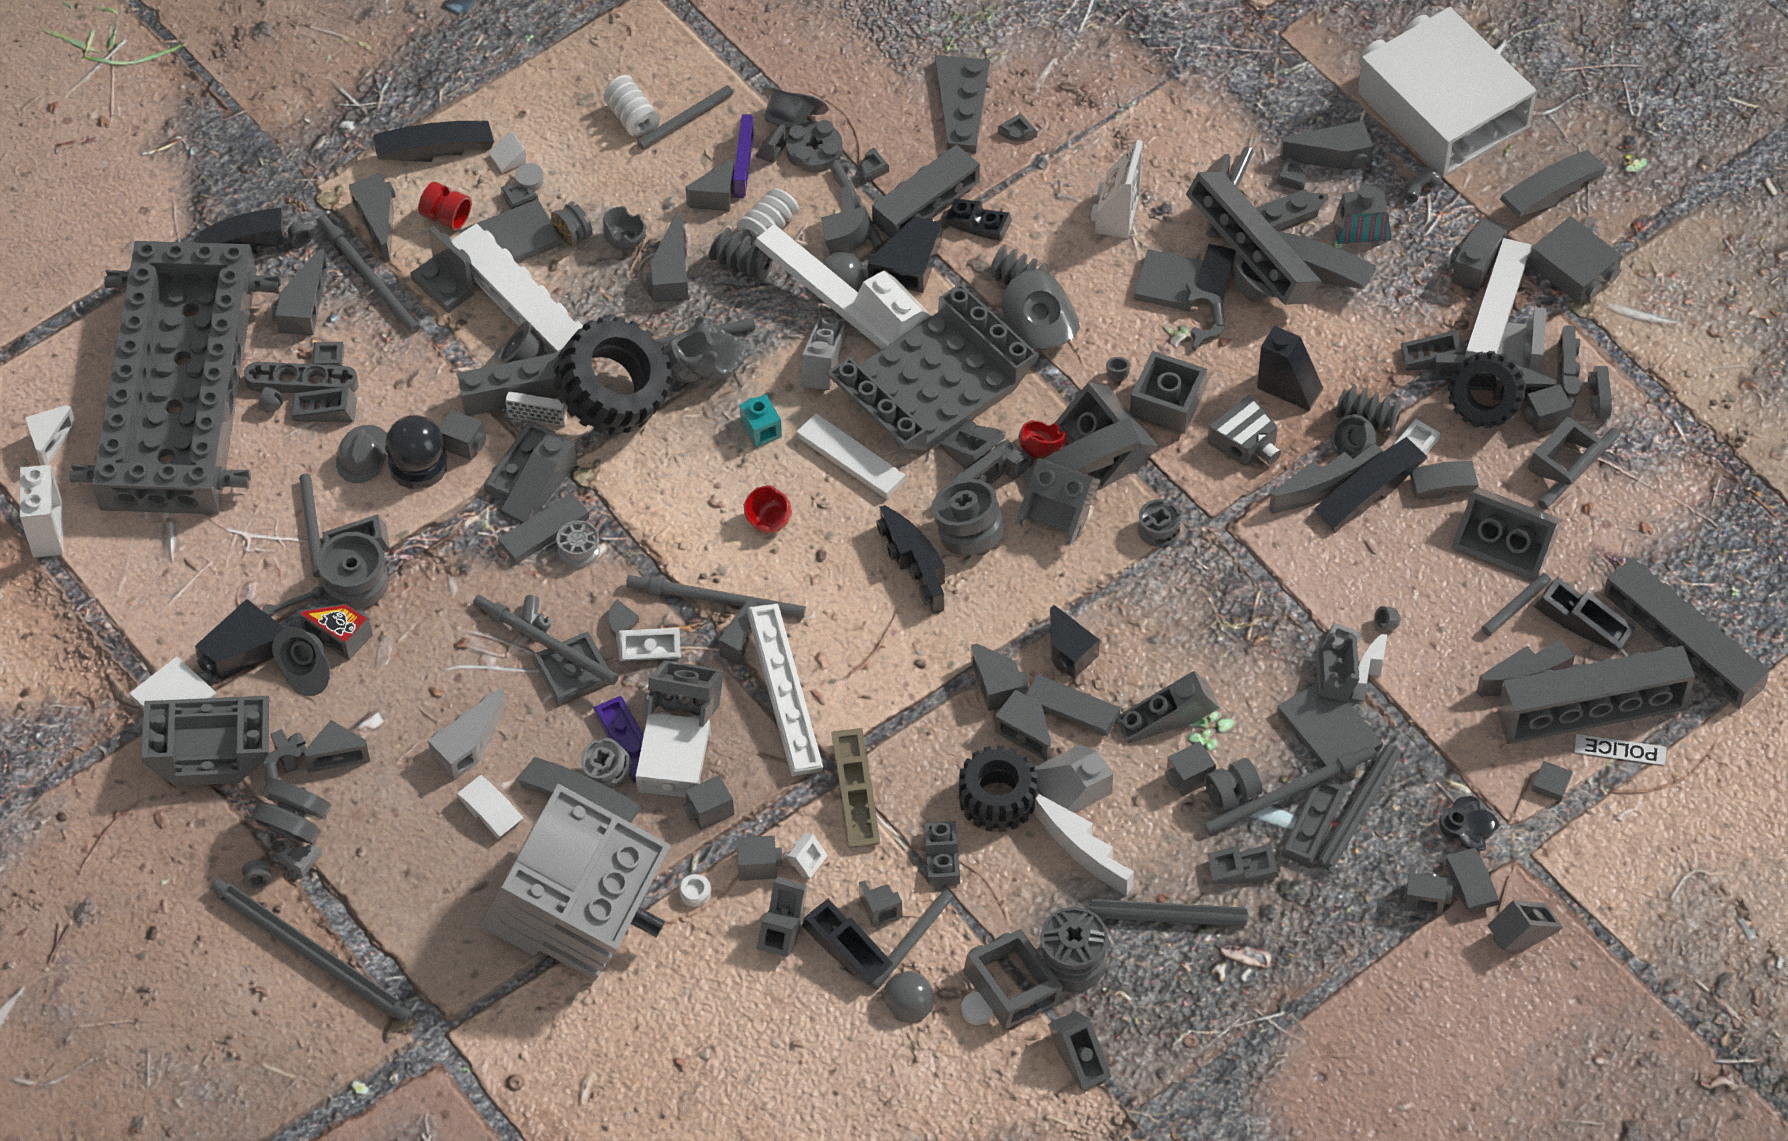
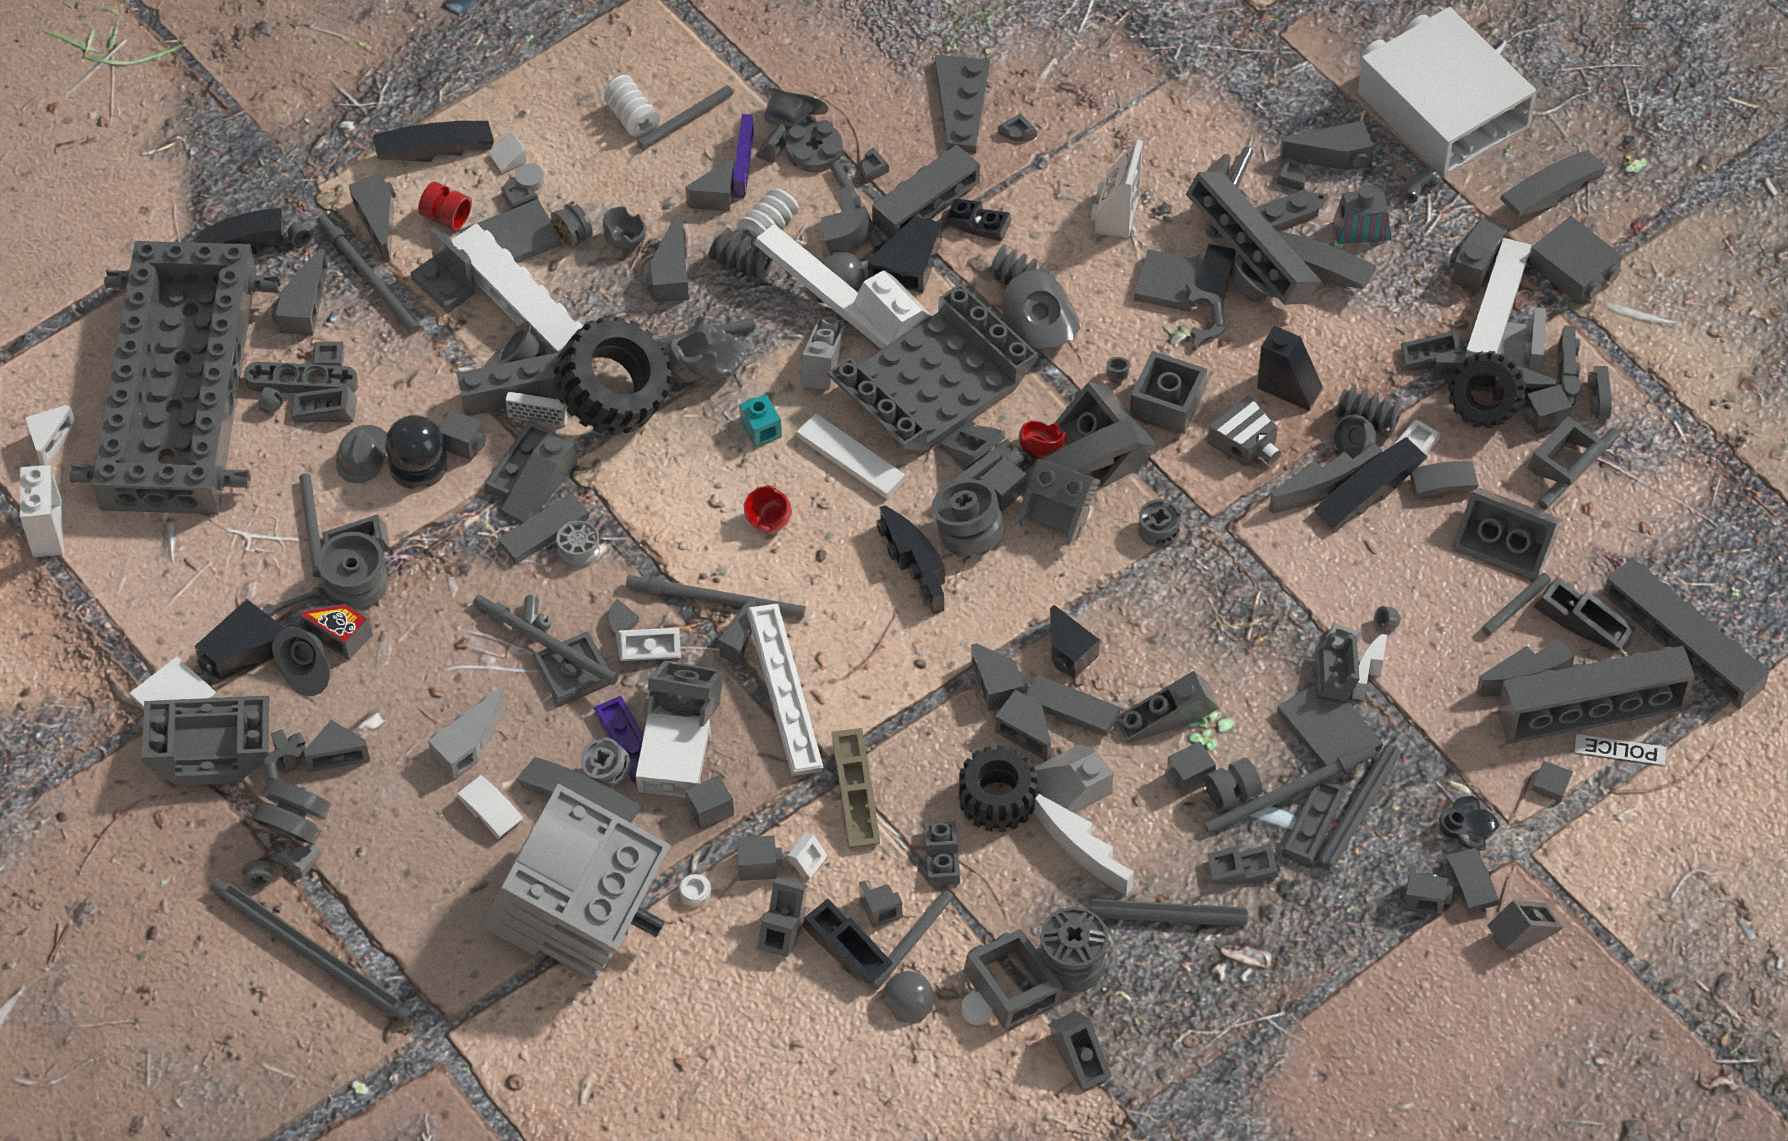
none -> dark grey brick [980,457,1026,512]

